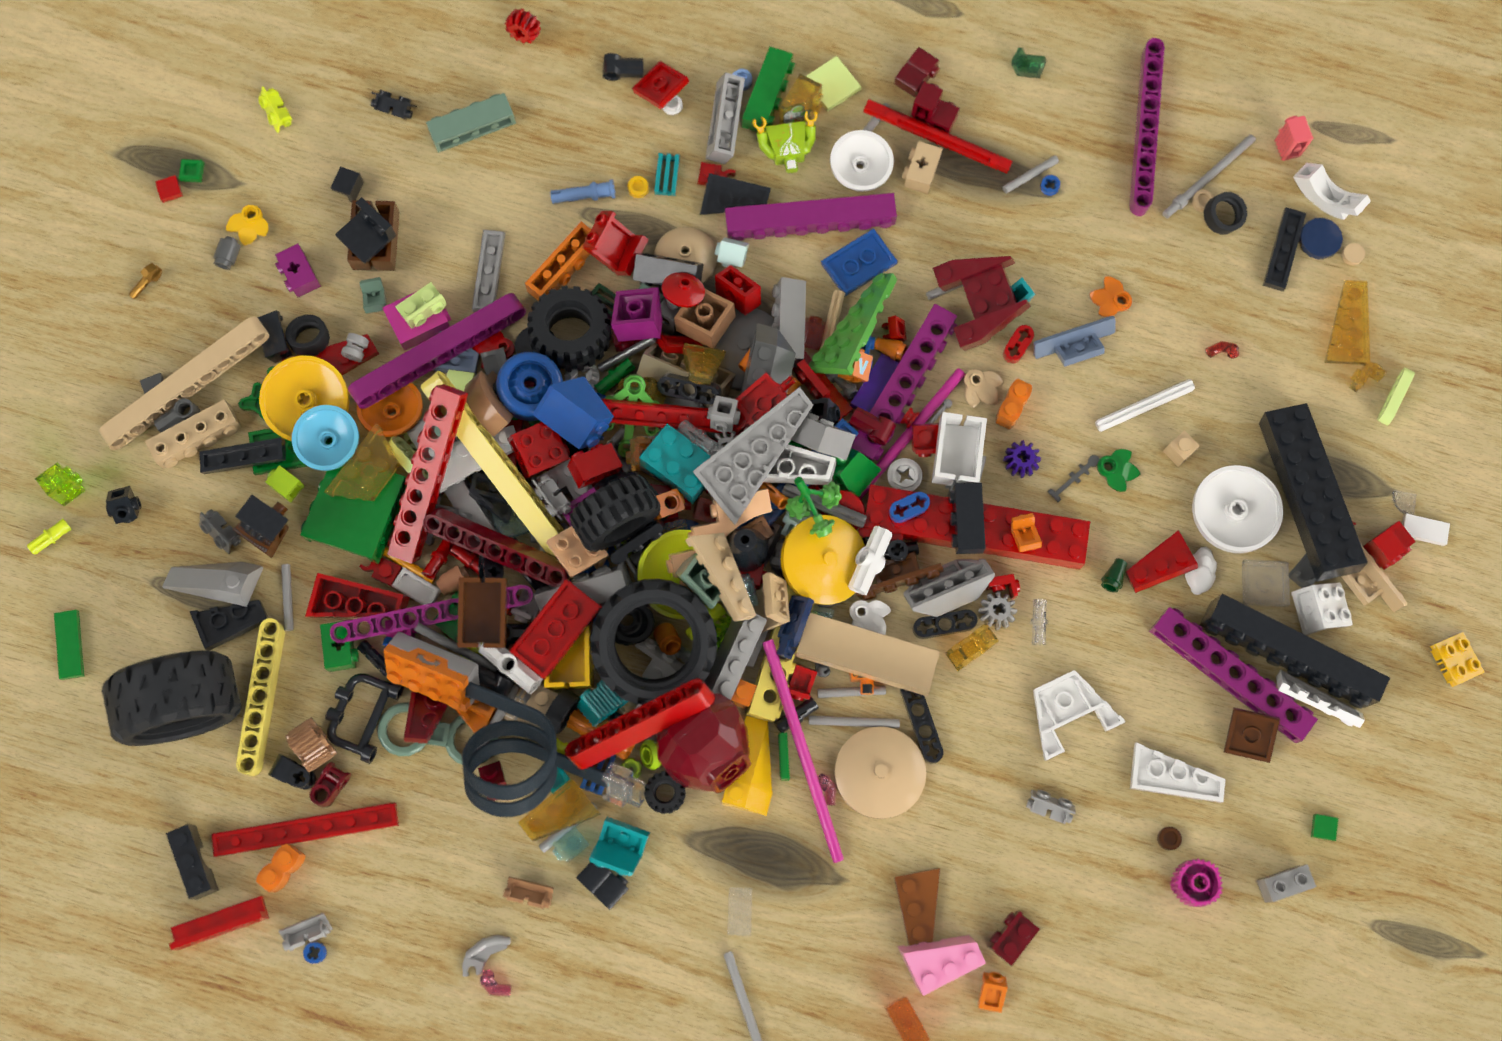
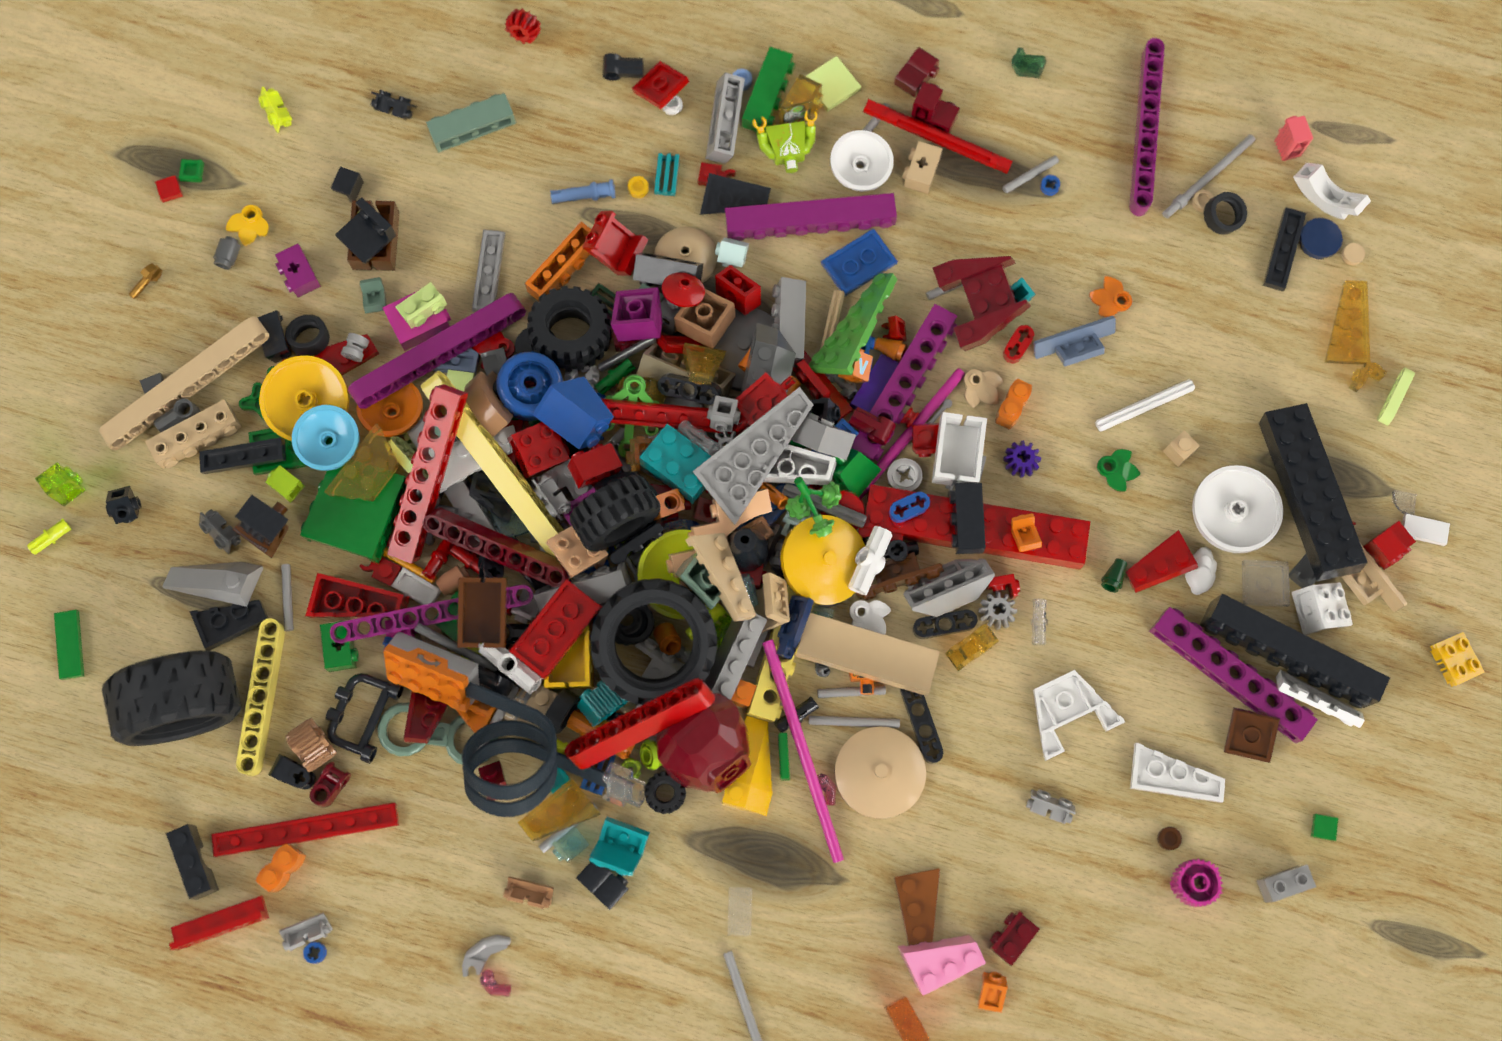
black axle [357,640,387,677] -> none
red bracket [789,663,817,701] -> none
clear red bracket [804,316,826,351] -> none
dark grey piece [1048,455,1100,502] -> none
clear red arm [1205,341,1239,359] -> none

